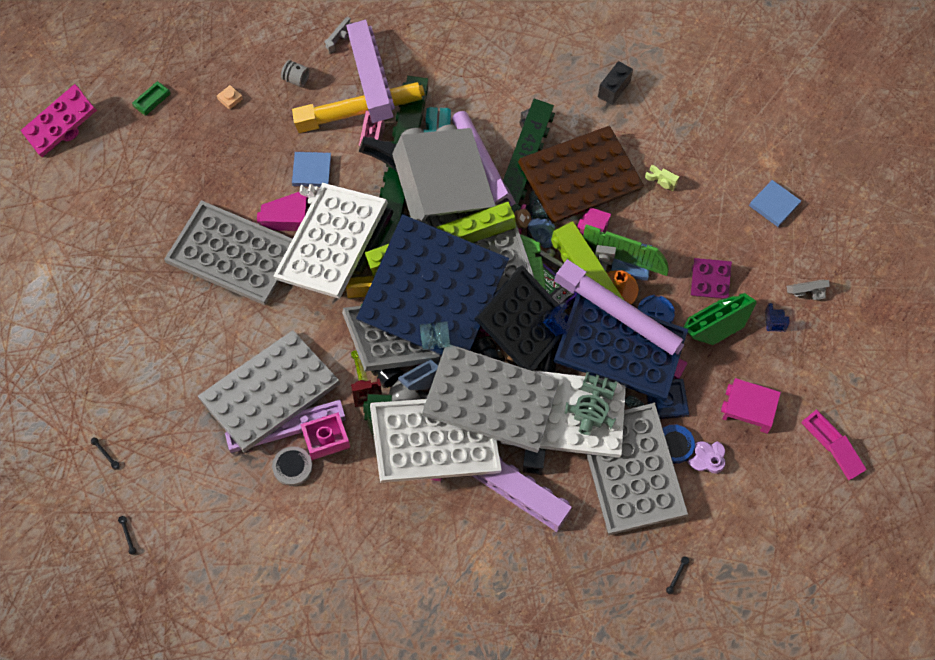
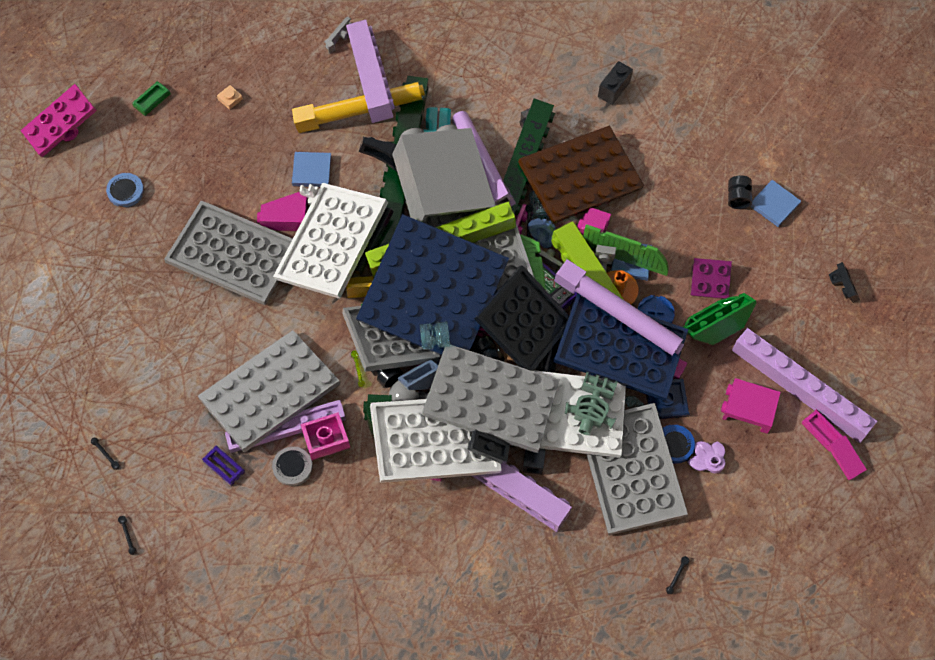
light grey piece [281,60,310,87] -> none
dark red plate [351,379,382,407] -> none
bright pink slope [359,110,385,146] -> none
medium nougat tile [514,209,531,228] -> none
clear blue panel [543,303,570,336] -> none
yellowish green plate [645,165,679,191] -> none
clear blue panel [765,303,790,332] -> none
light grey hinge [786,279,830,300] -> none
none -> tile [106,173,144,207]
none -> dark purple tile [202,445,245,486]
none -> black hinge [467,430,510,464]
none -> black wheel [728,175,752,209]
none -> lavender brick [732,328,877,443]
none -> black hinge [829,262,860,303]

